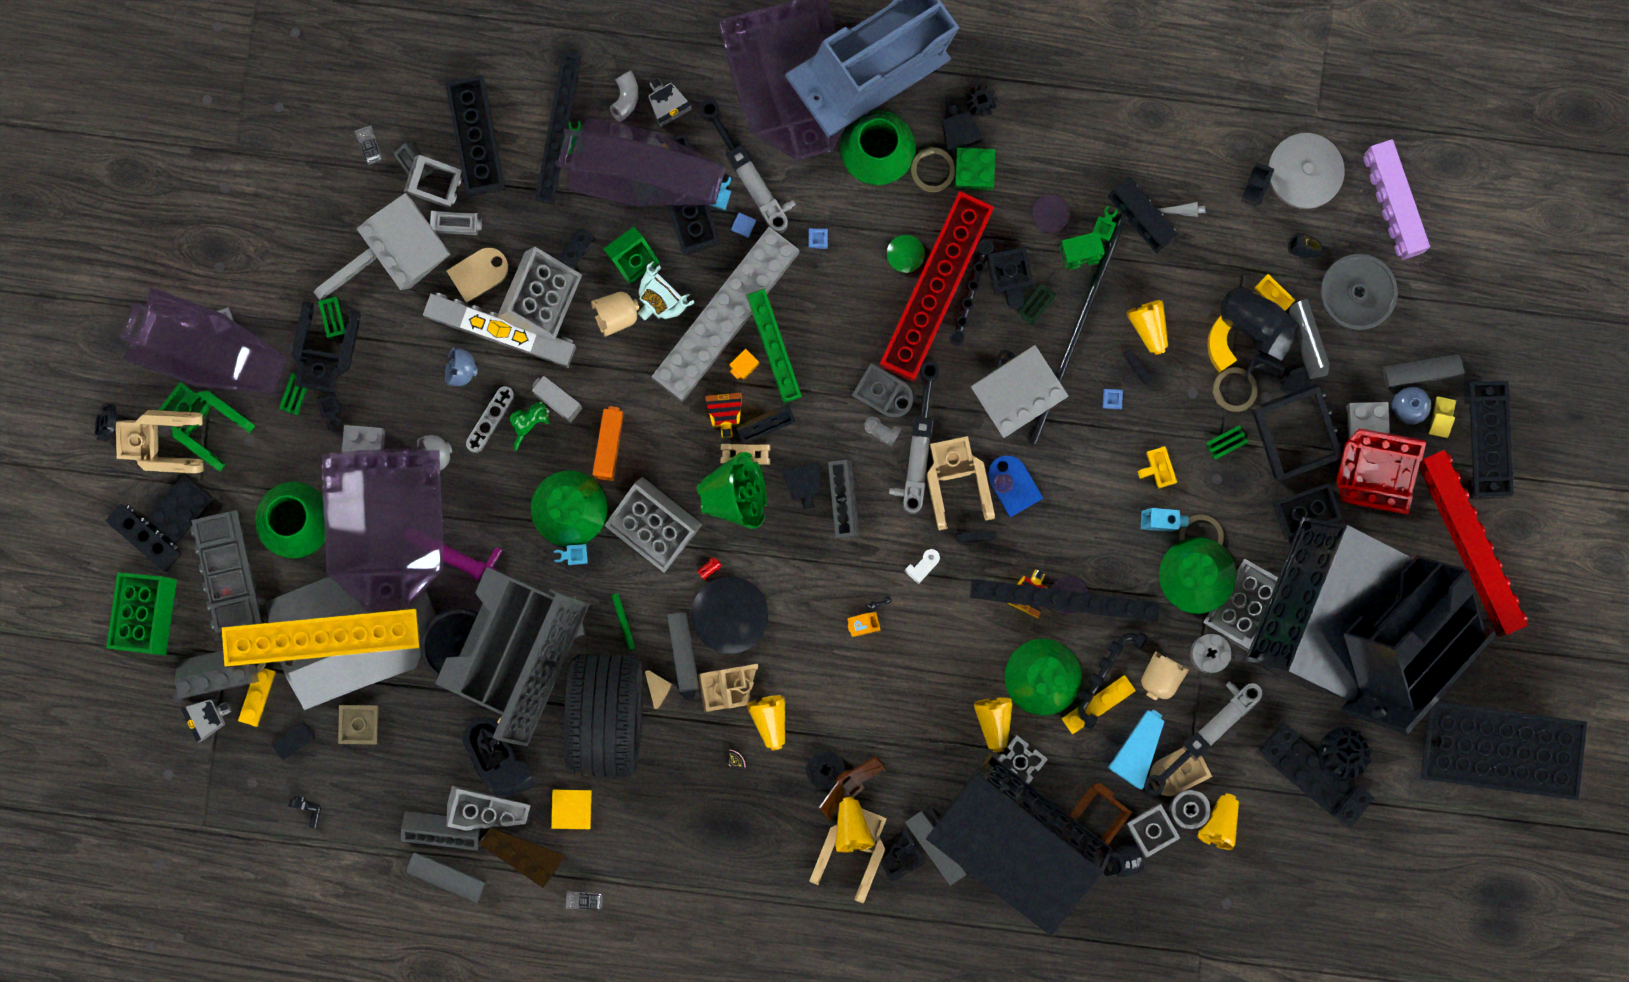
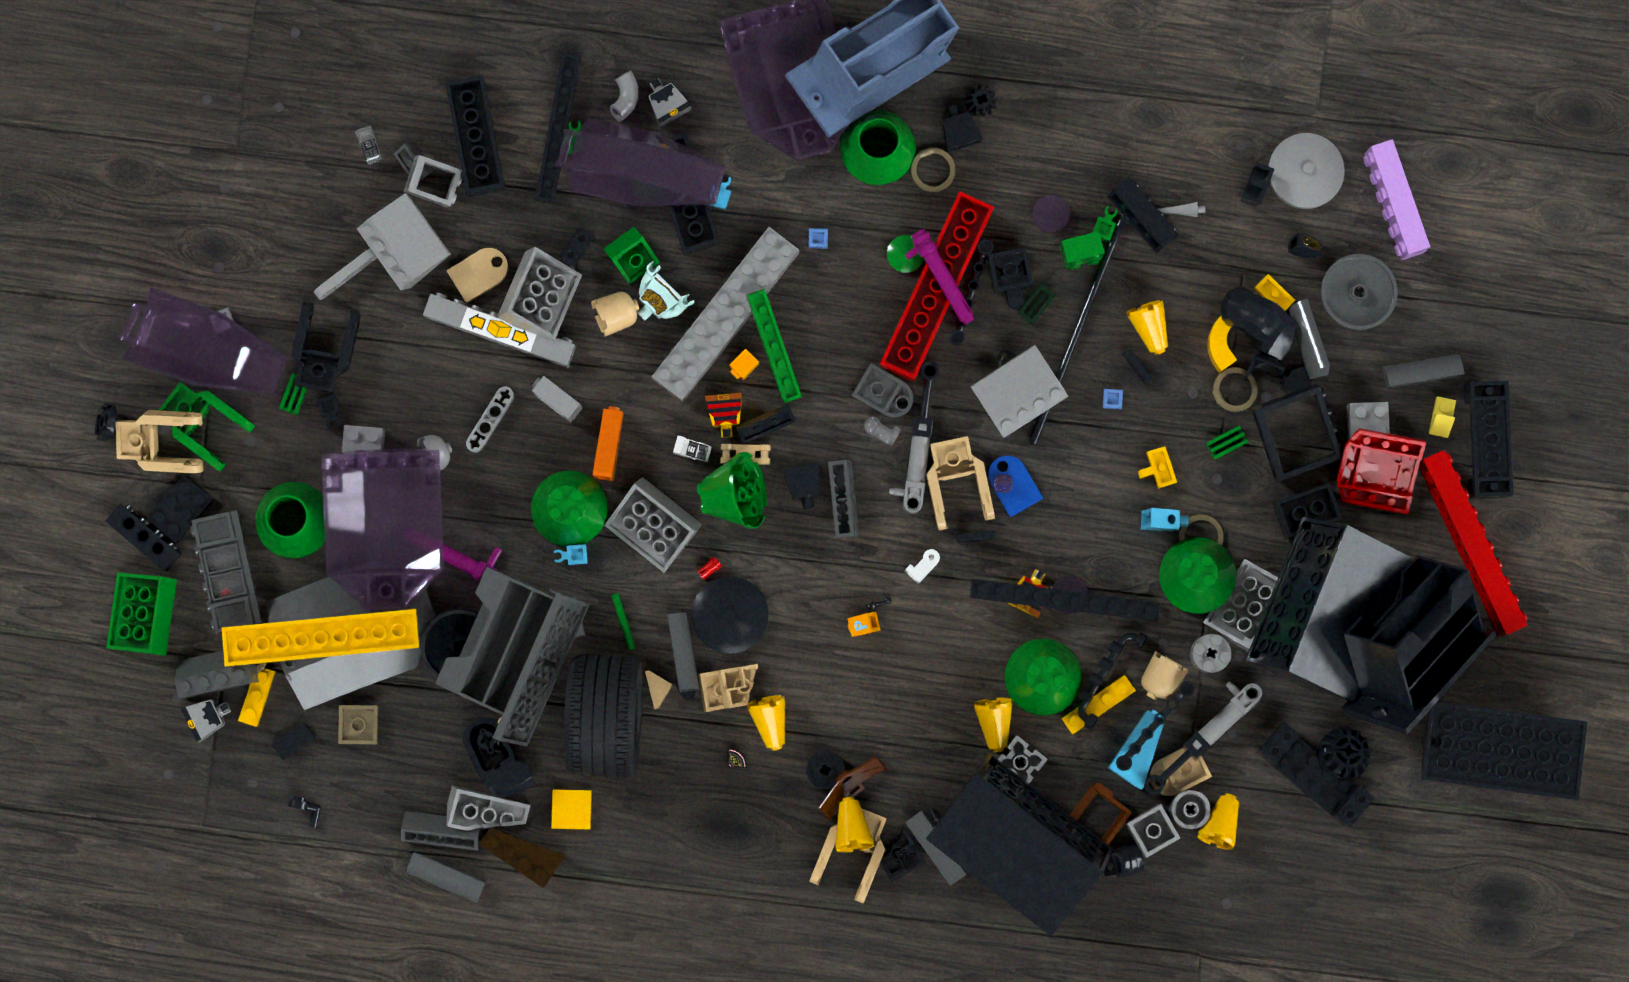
green tile [318,297,345,339] -> none
light grey window [430,211,482,235] -> none
sand blue cylinder [445,347,478,386] -> none
green animal [510,401,549,451] -> none
leg [566,891,603,910] -> none
light grey piece [700,99,796,234] -> none
medium blue tile [731,213,756,238] -> none
green brick [955,148,995,191] -> none
sand blue cylinder [1392,387,1431,425] -> none
none -> leg [673,436,712,462]
none -> magenta cylinder [905,229,974,325]
none -> black bar [1116,681,1195,771]

